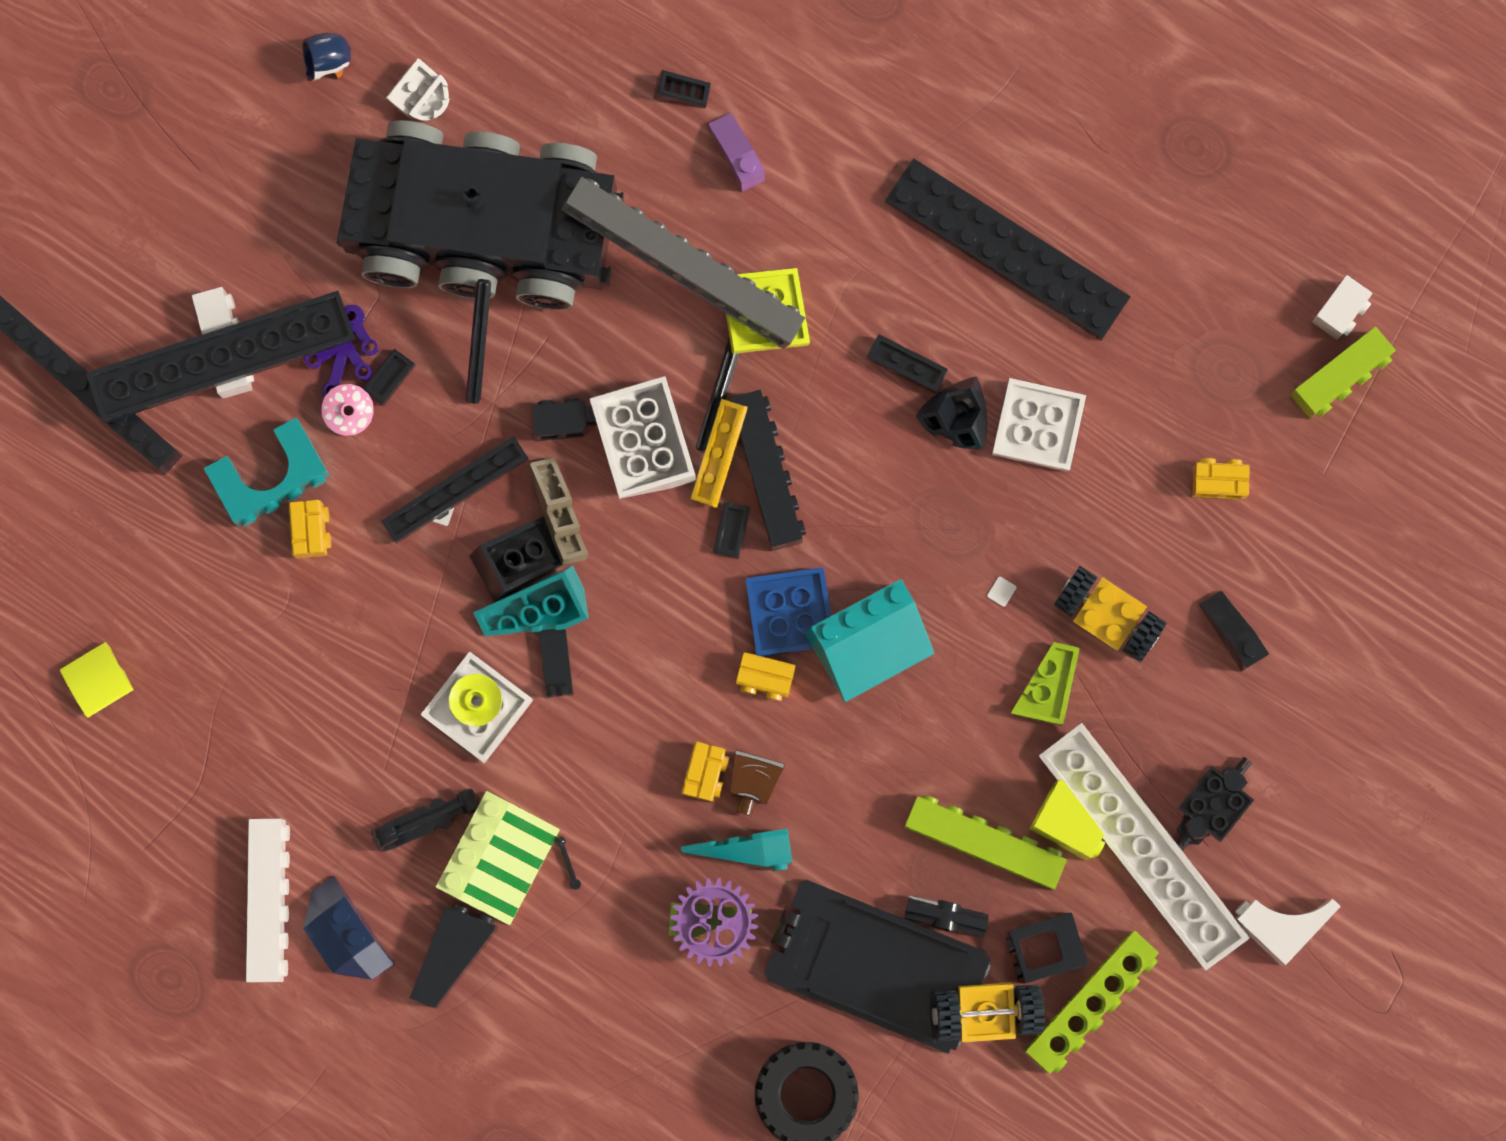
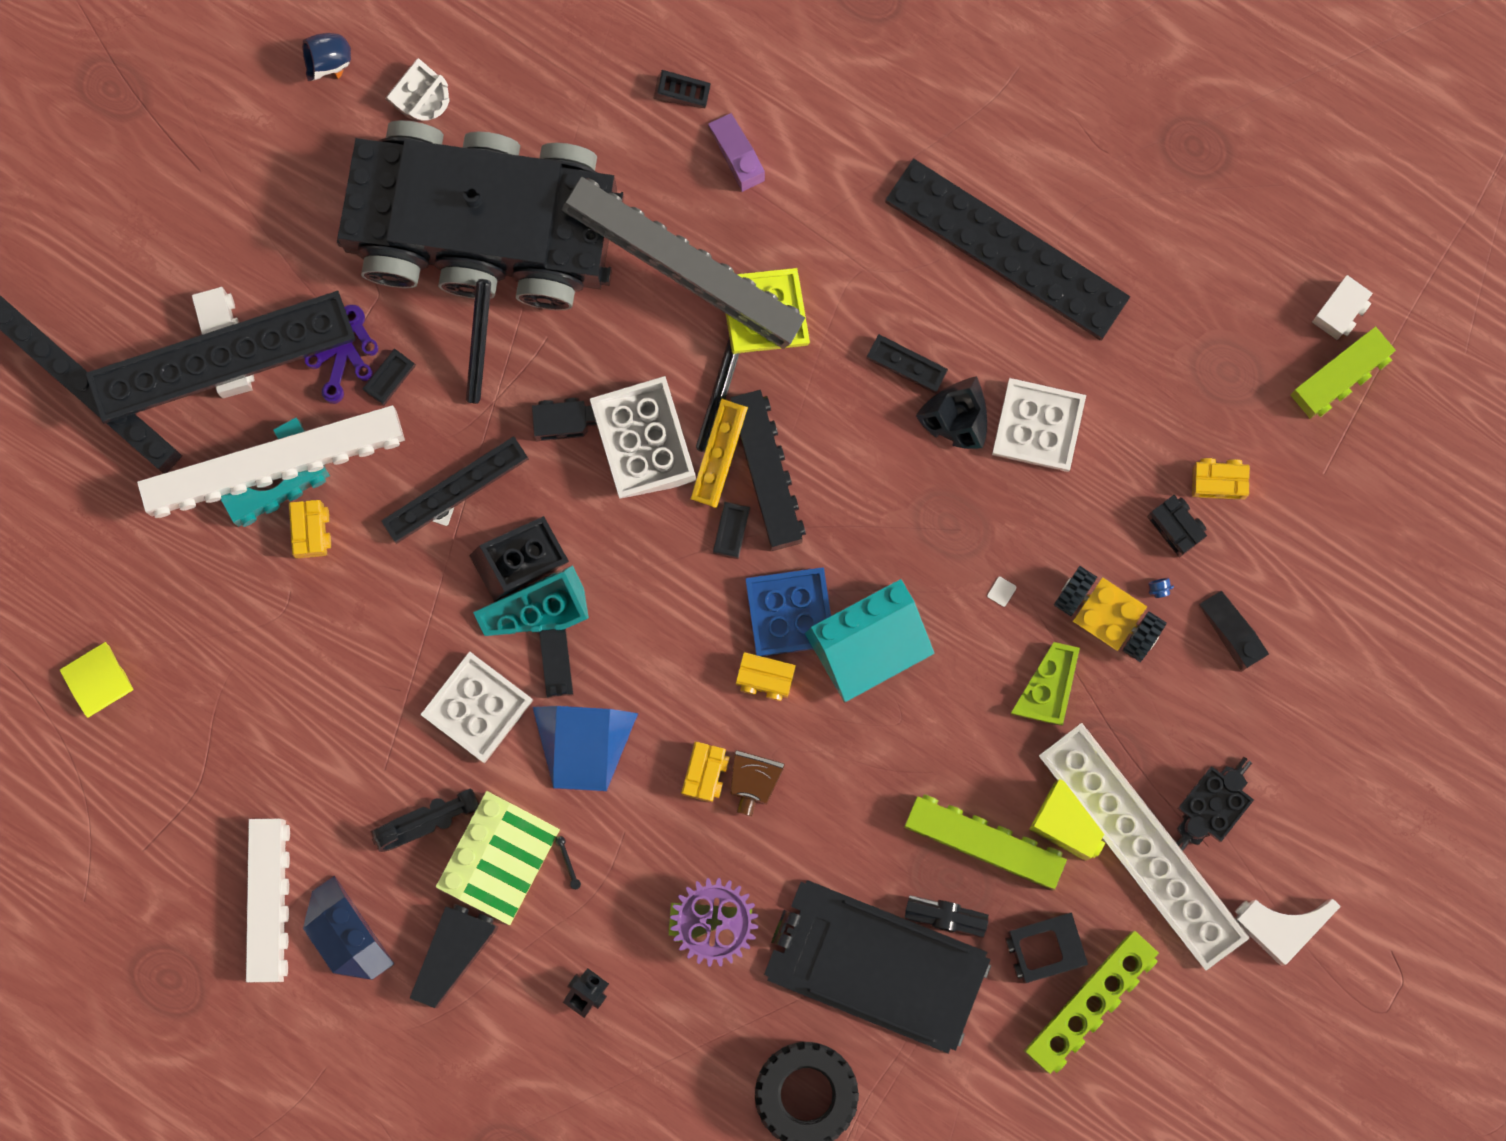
bright pink dish [321,384,374,436] -> none
neon yellow dish [449,673,502,727] -> none
dark tan slope [529,457,588,566] -> none
teal wedge [681,829,792,872] -> none
plate [930,982,1045,1042] -> none
none -> white brick [137,405,405,518]
none -> blue wedge [533,706,638,792]
none -> black brick [563,968,609,1018]
none -> black brick [1147,494,1207,558]
none -> blue plate [1148,578,1174,598]

